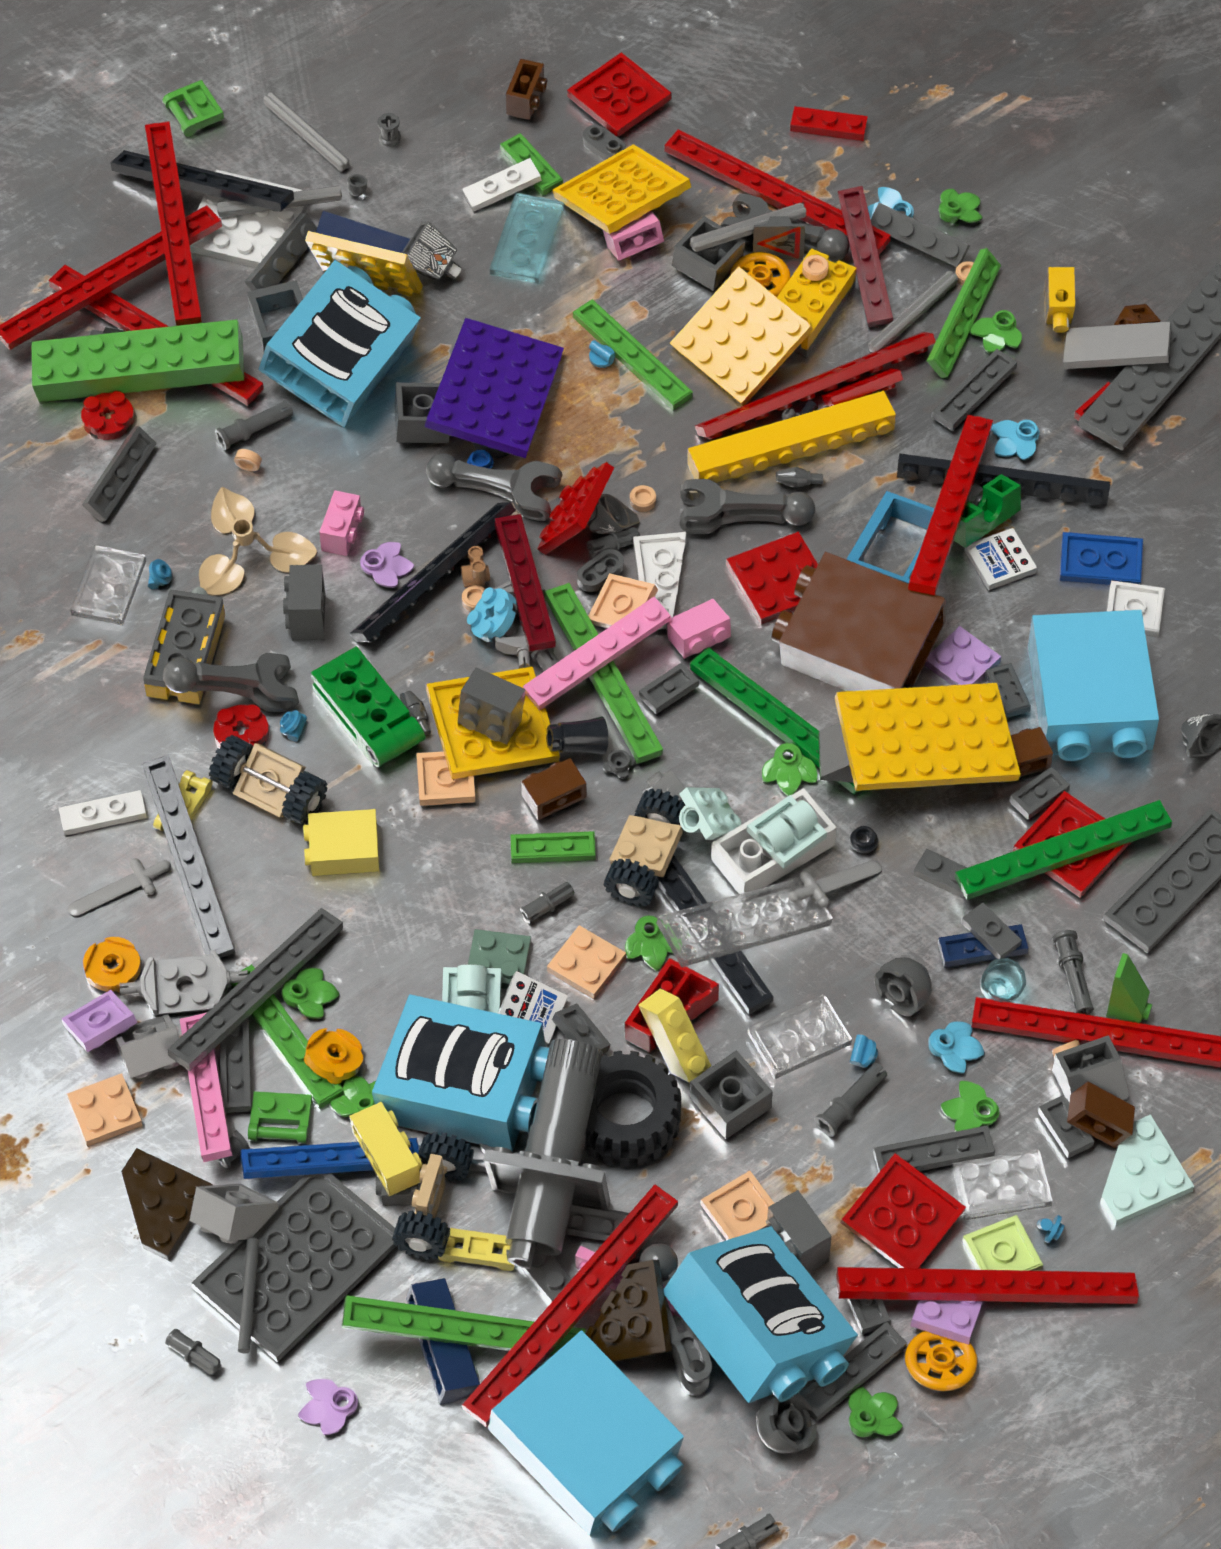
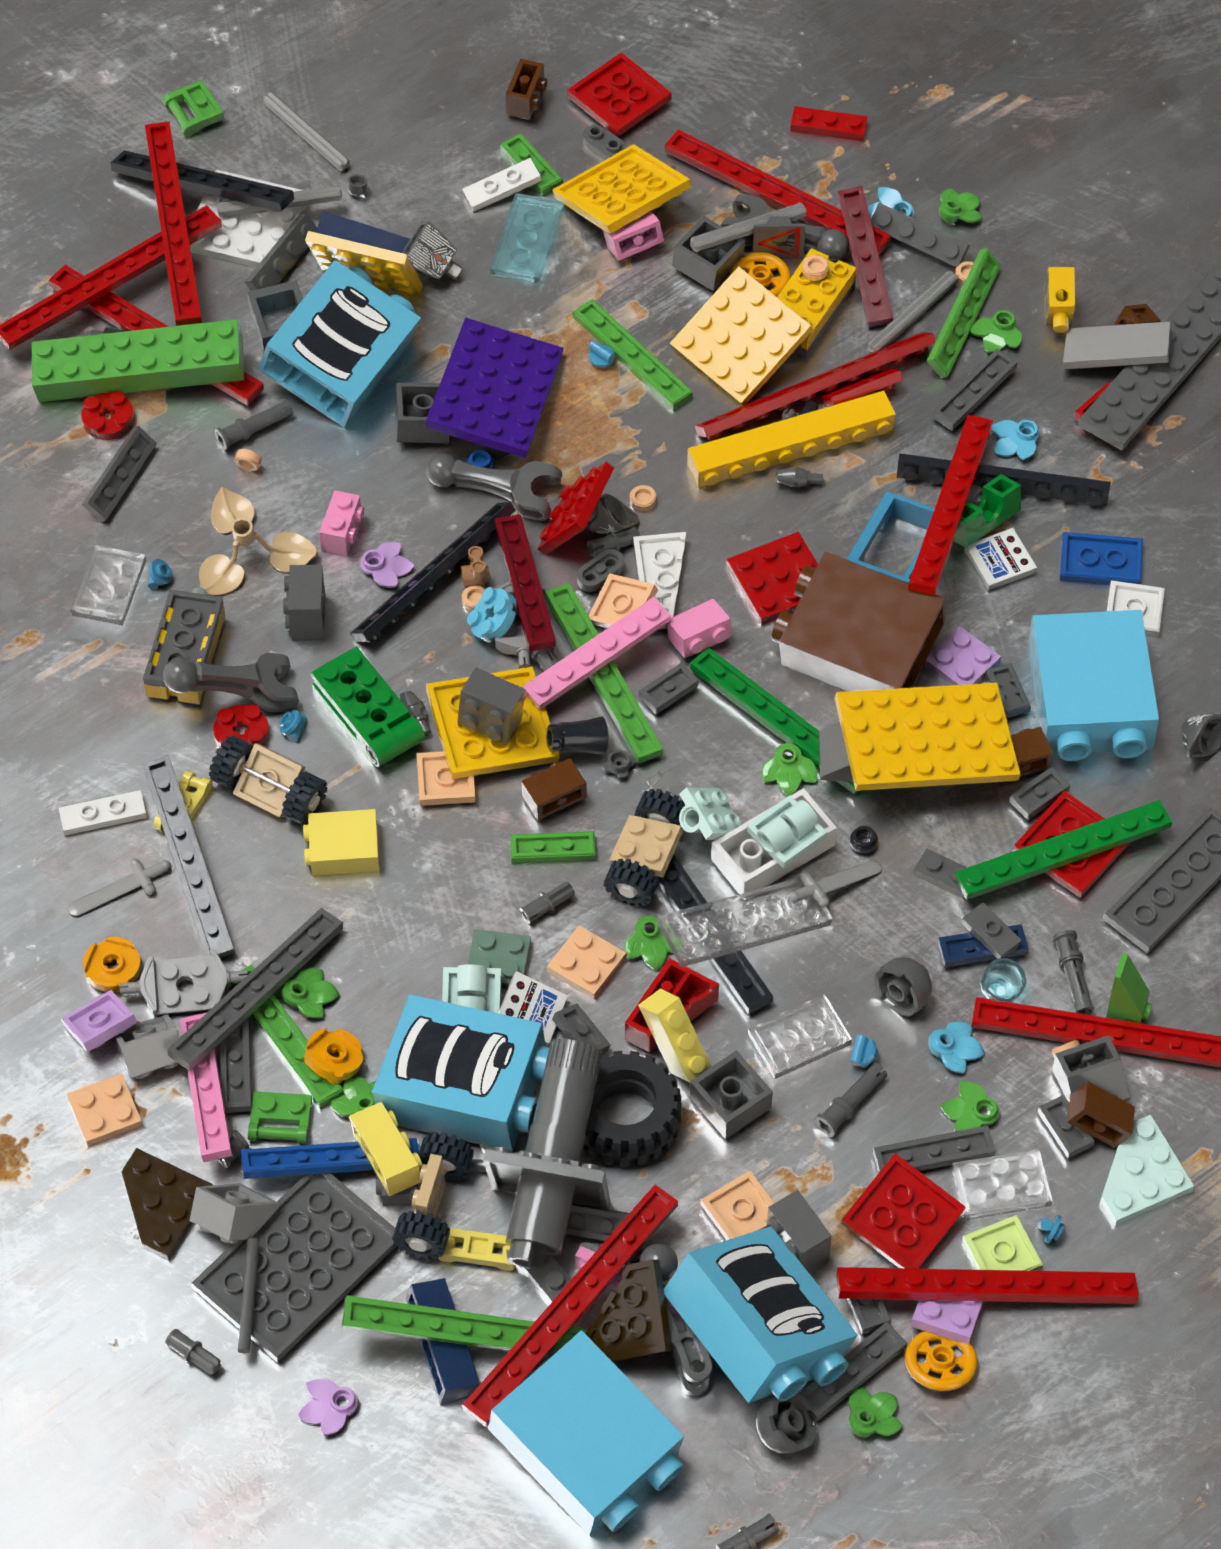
dark grey bush [377,113,401,146] -> none
dark grey piece [679,479,815,534] -> none

